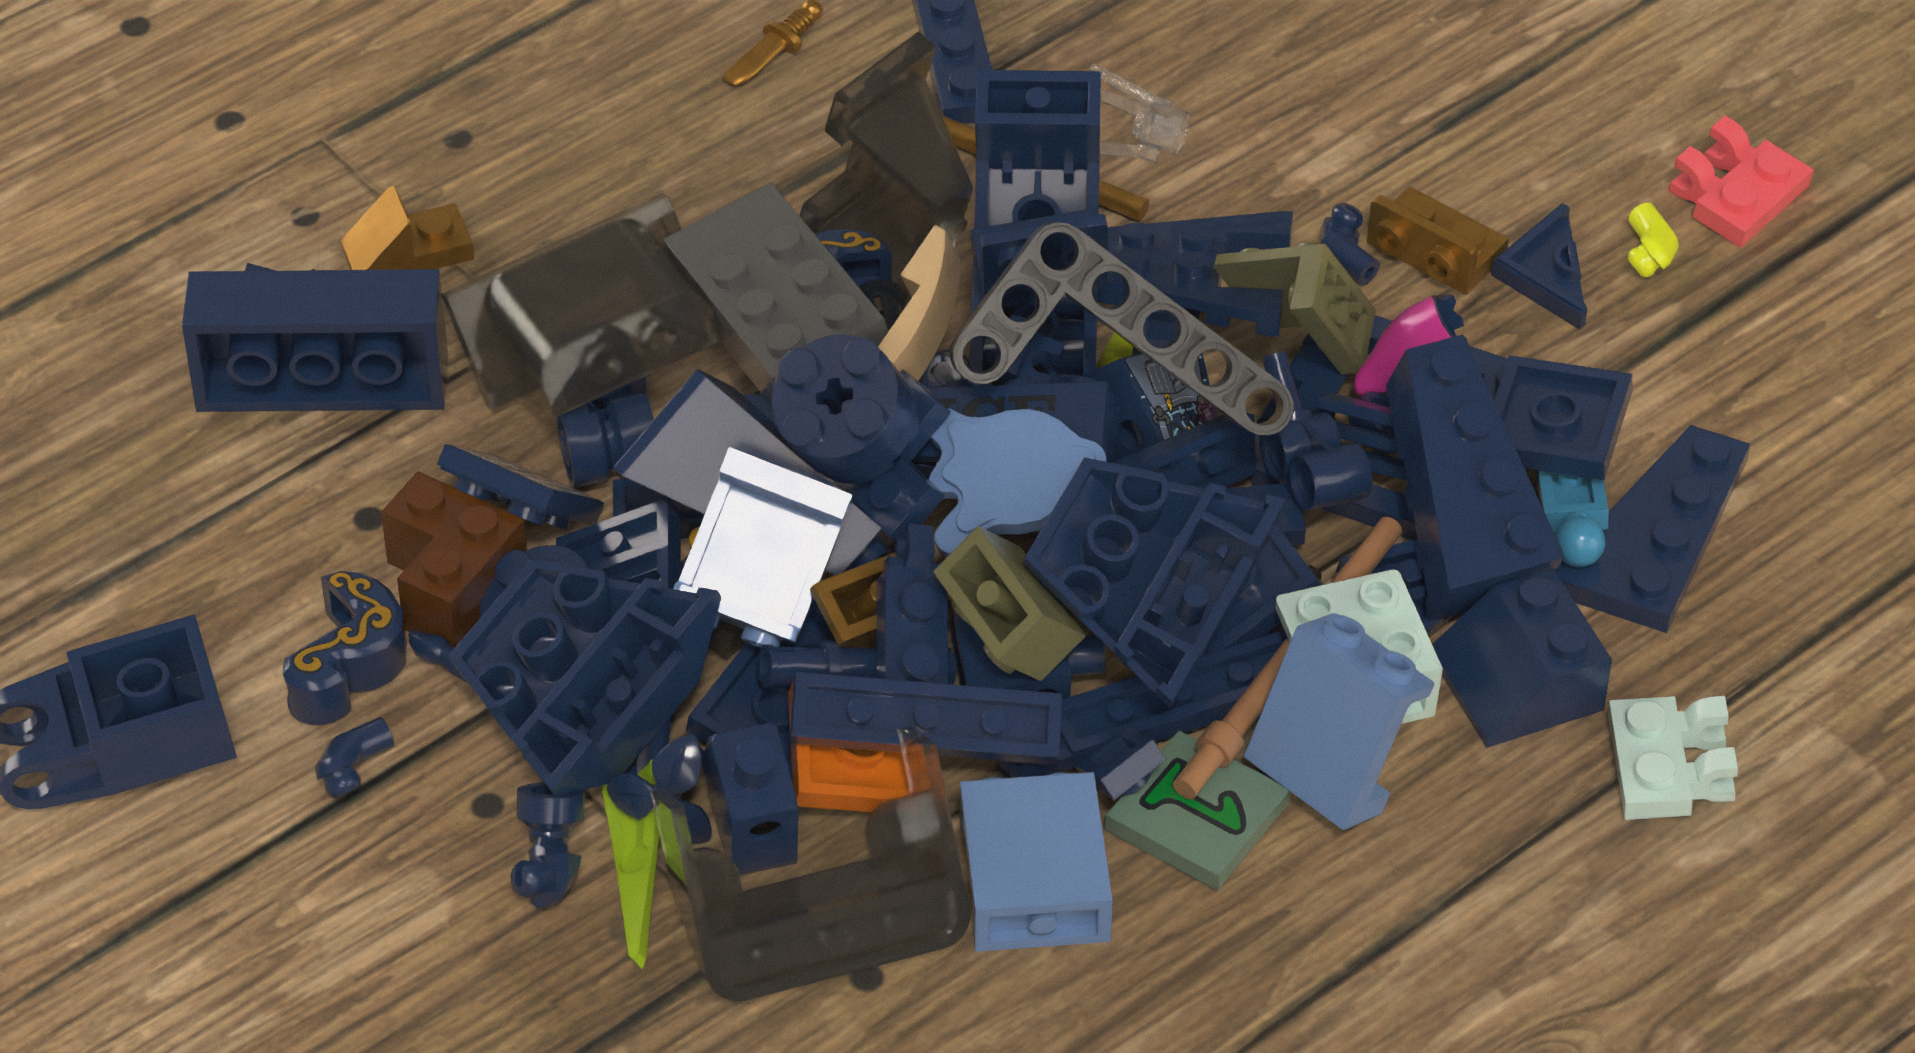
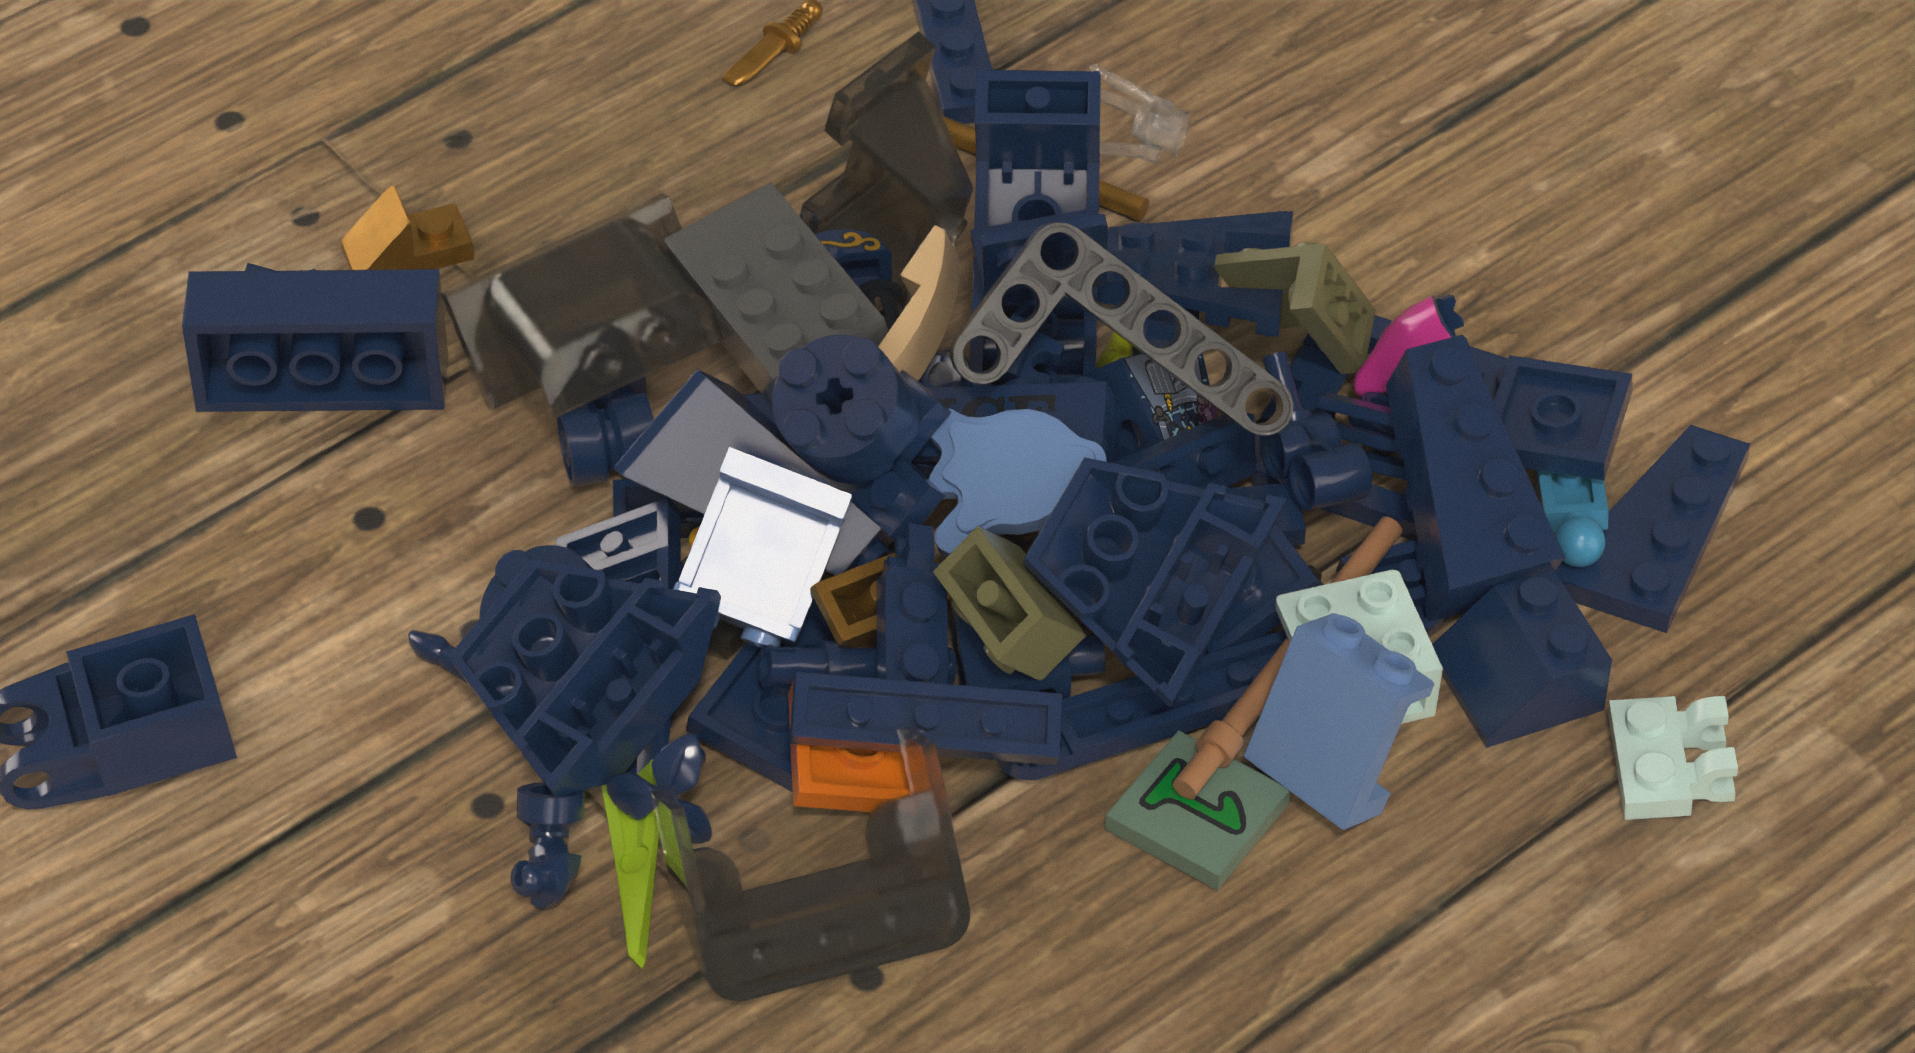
dark blue animal [283,571,407,725] -> none
dark blue arm [315,717,394,798] -> none
reddish brown brick [381,471,527,647] -> none
dark blue tile [437,443,604,530] -> none
dark blue torso [702,723,799,877] -> none
medium blue panel [960,772,1113,952] -> none
dark blue plate [1074,725,1166,800] -> none
dark blue arm [1320,203,1380,285] -> none
pearl gold bracket [1367,186,1509,295] -> none
dark blue tile [1491,203,1587,330] -> none
neon yellow arm [1627,203,1679,278] -> none
coral plate [1668,115,1814,248] -> none

